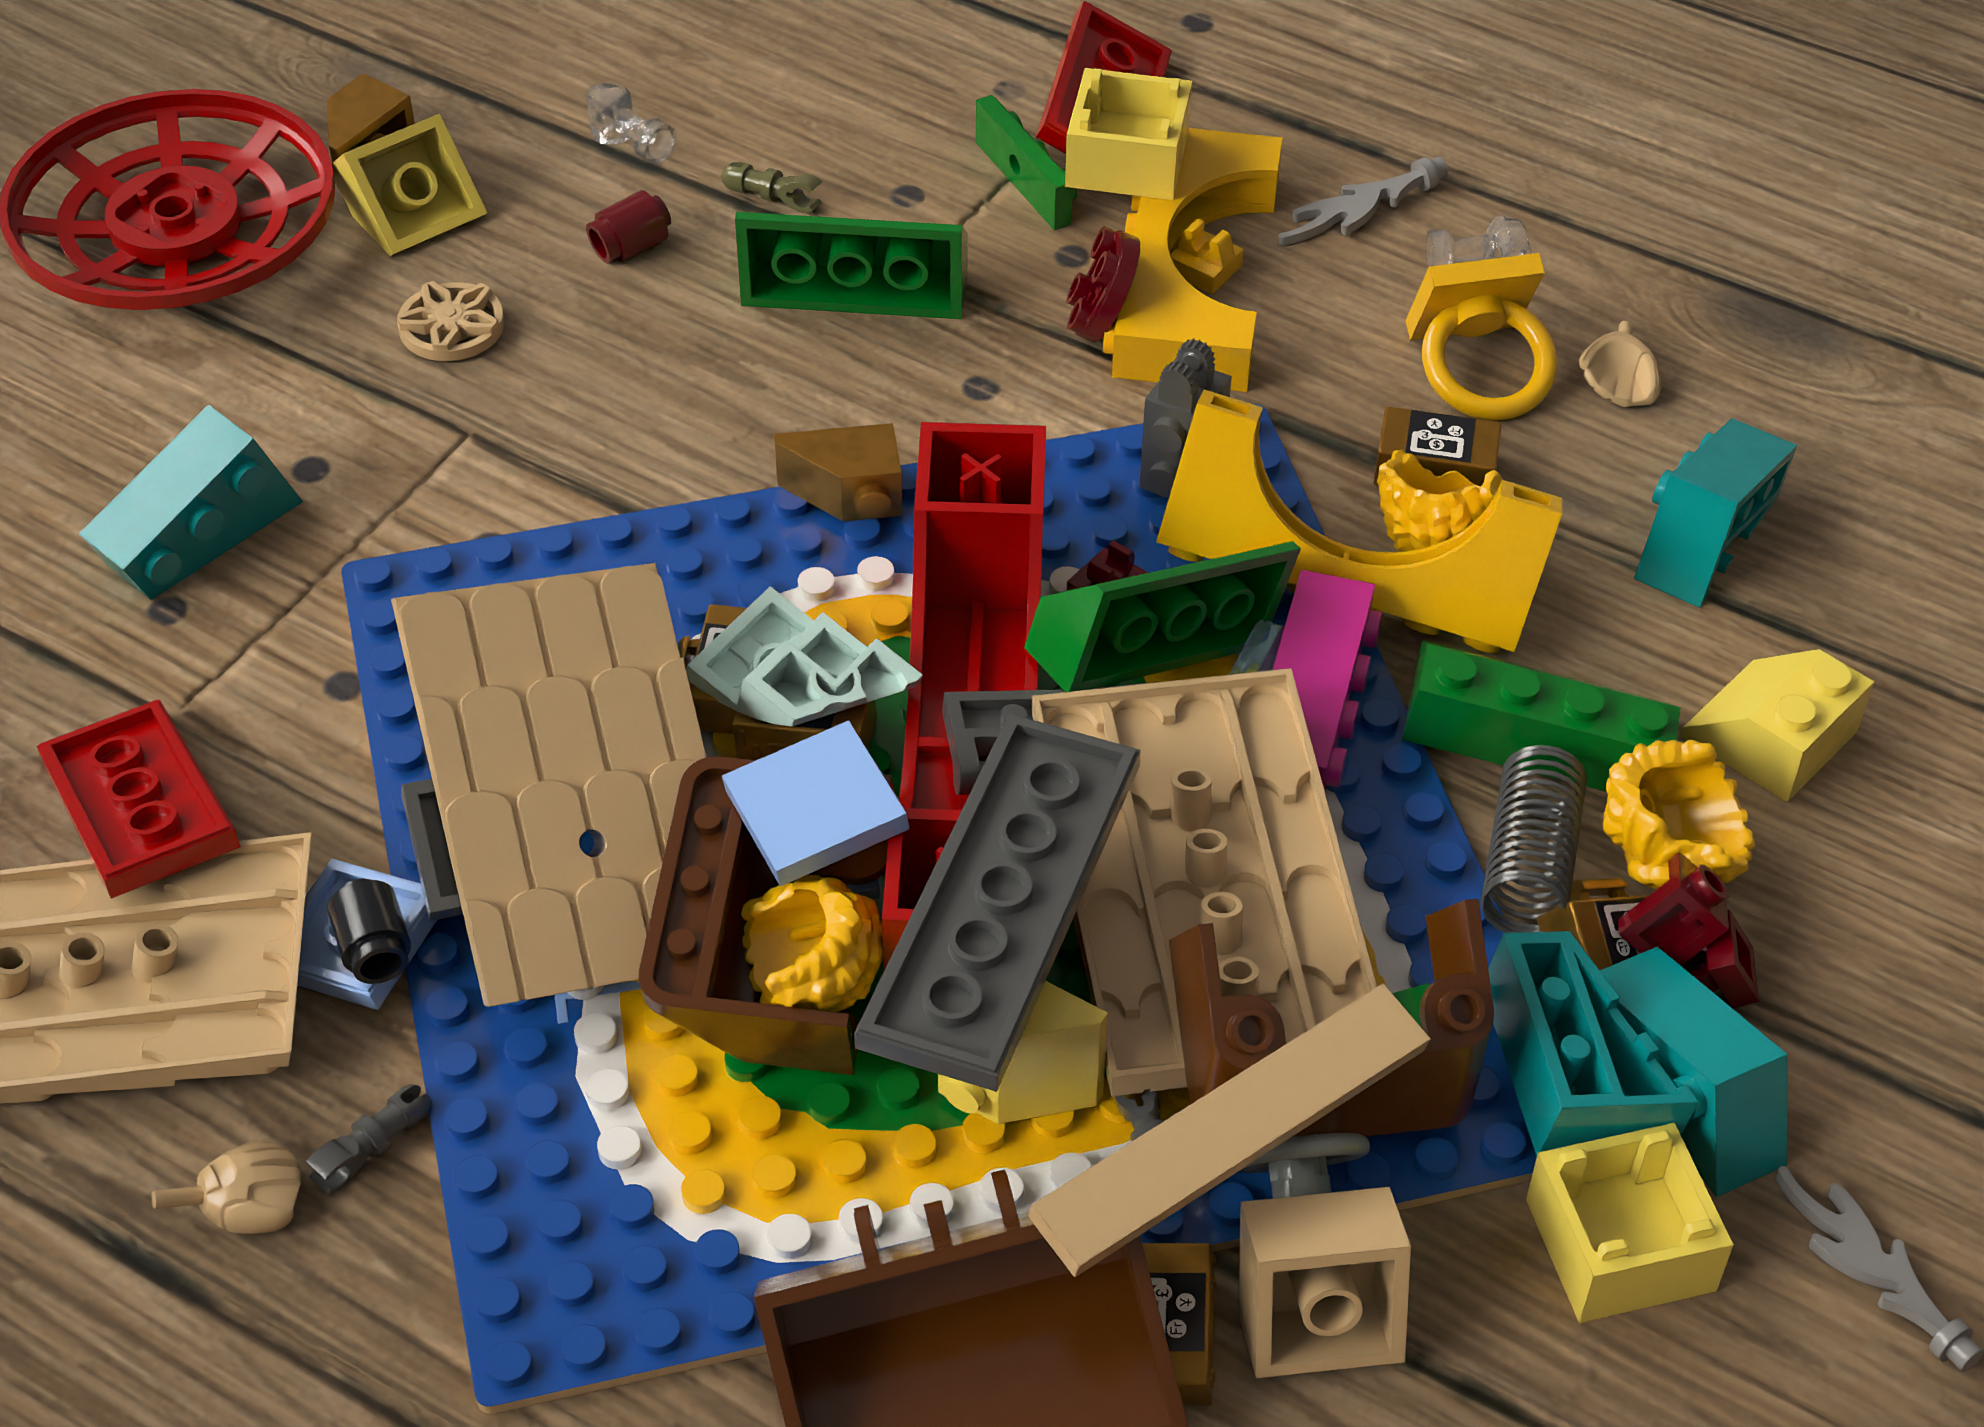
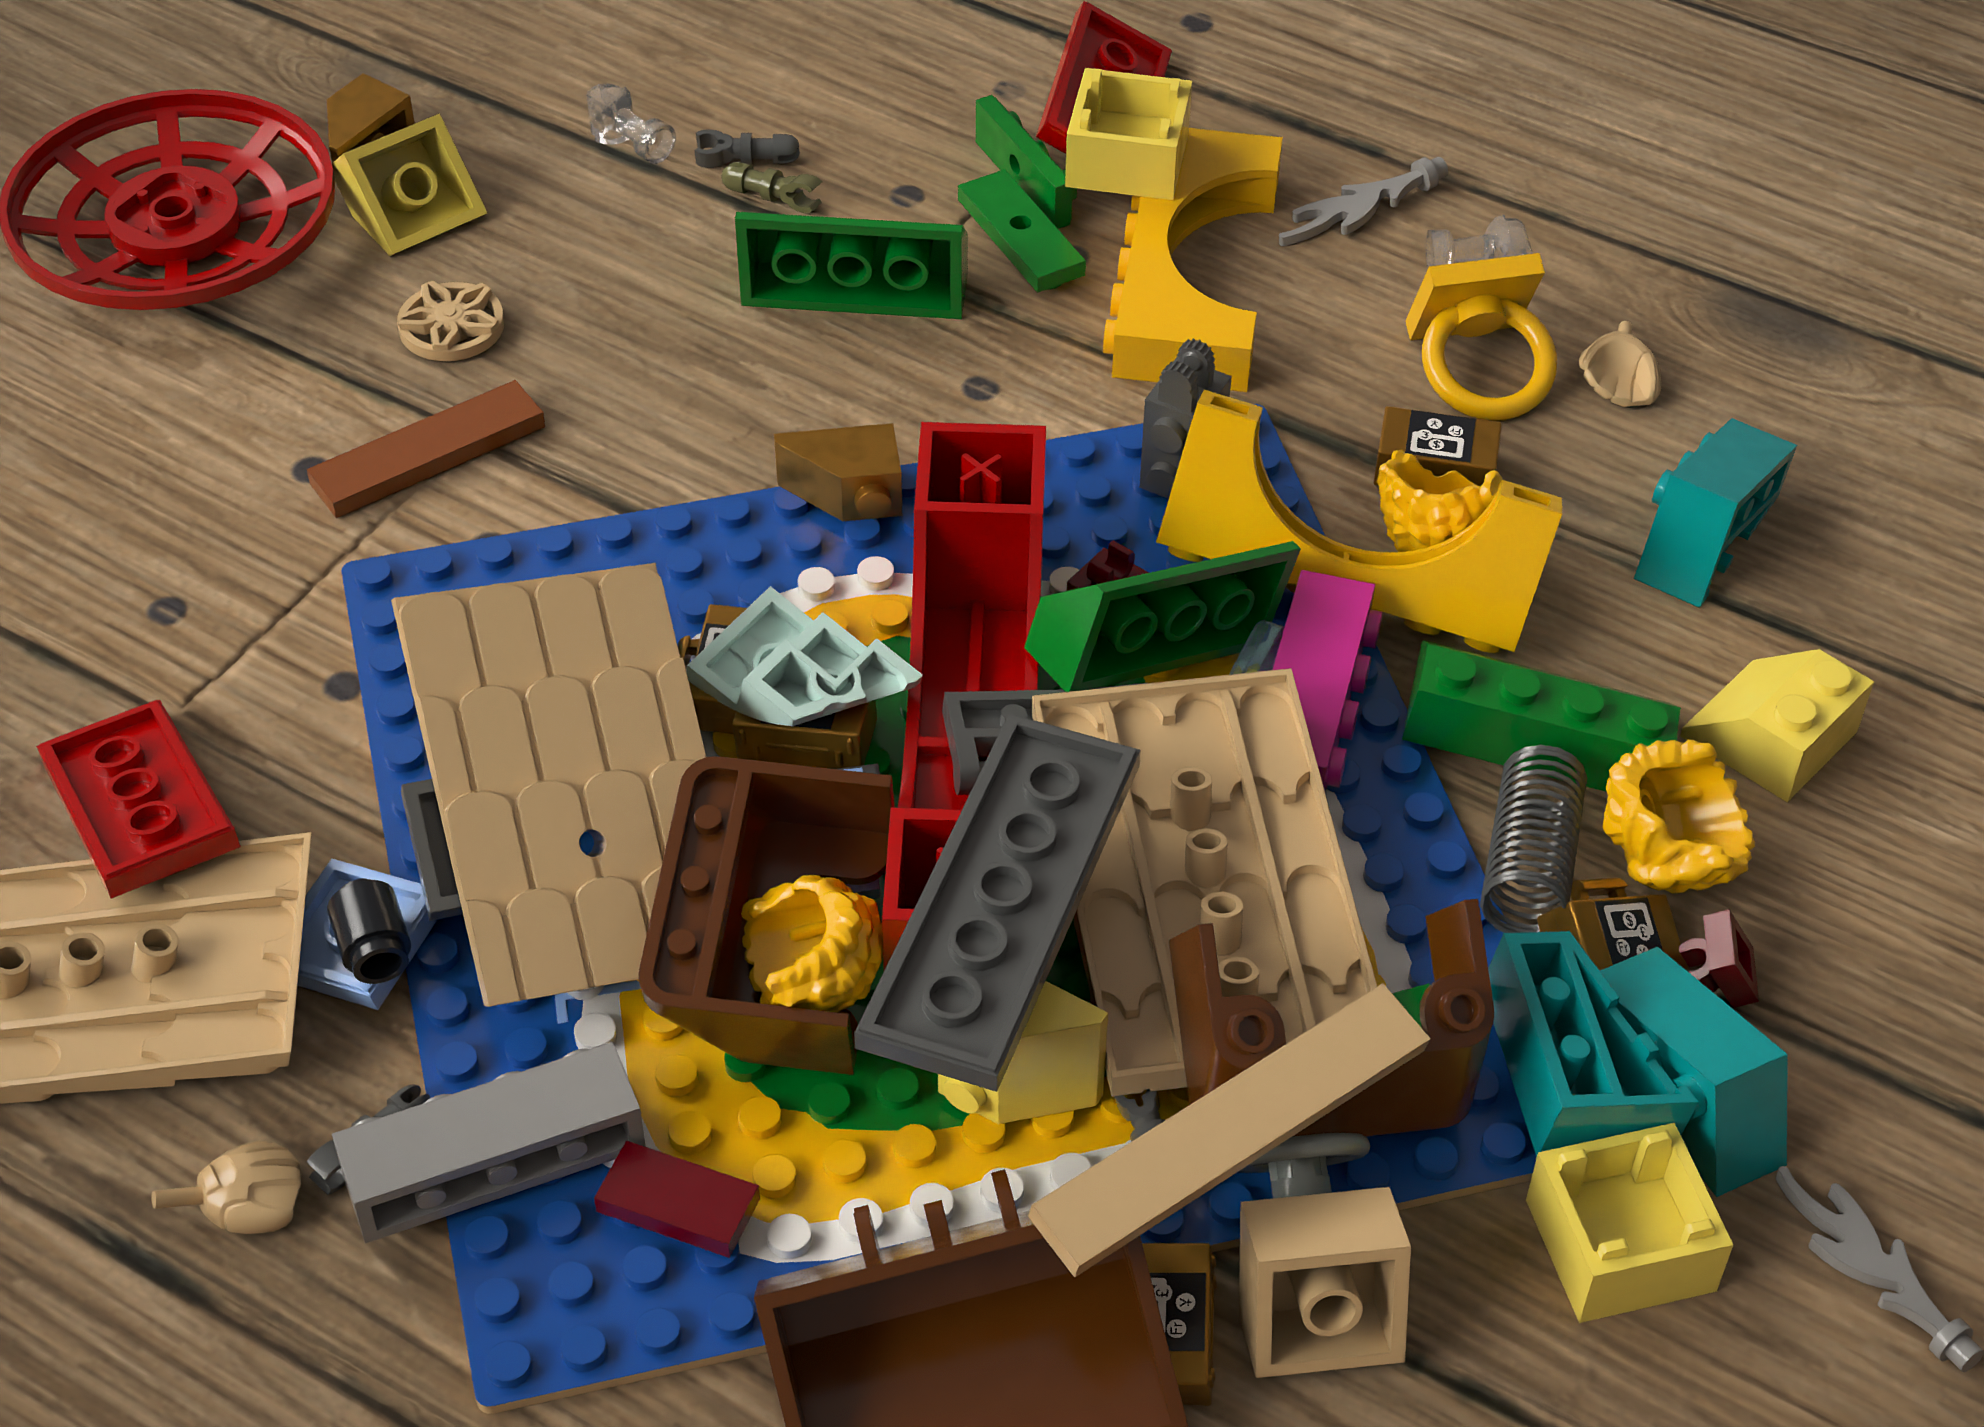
teal wedge [79,404,303,600] -> none
dark red brick [586,190,671,263] -> none
light blue tile [722,720,910,887] -> none
dark red tile [1066,226,1140,343] -> none
yellow tile [1170,219,1244,294] -> none
dark red bracket [1618,852,1729,966] -> none
none -> dark orange tile [306,380,545,518]
none -> light grey brick [332,1042,646,1244]
none -> dark red tile [594,1140,760,1258]
none -> dark grey piece [695,129,800,168]
none -> green tile [958,169,1086,293]

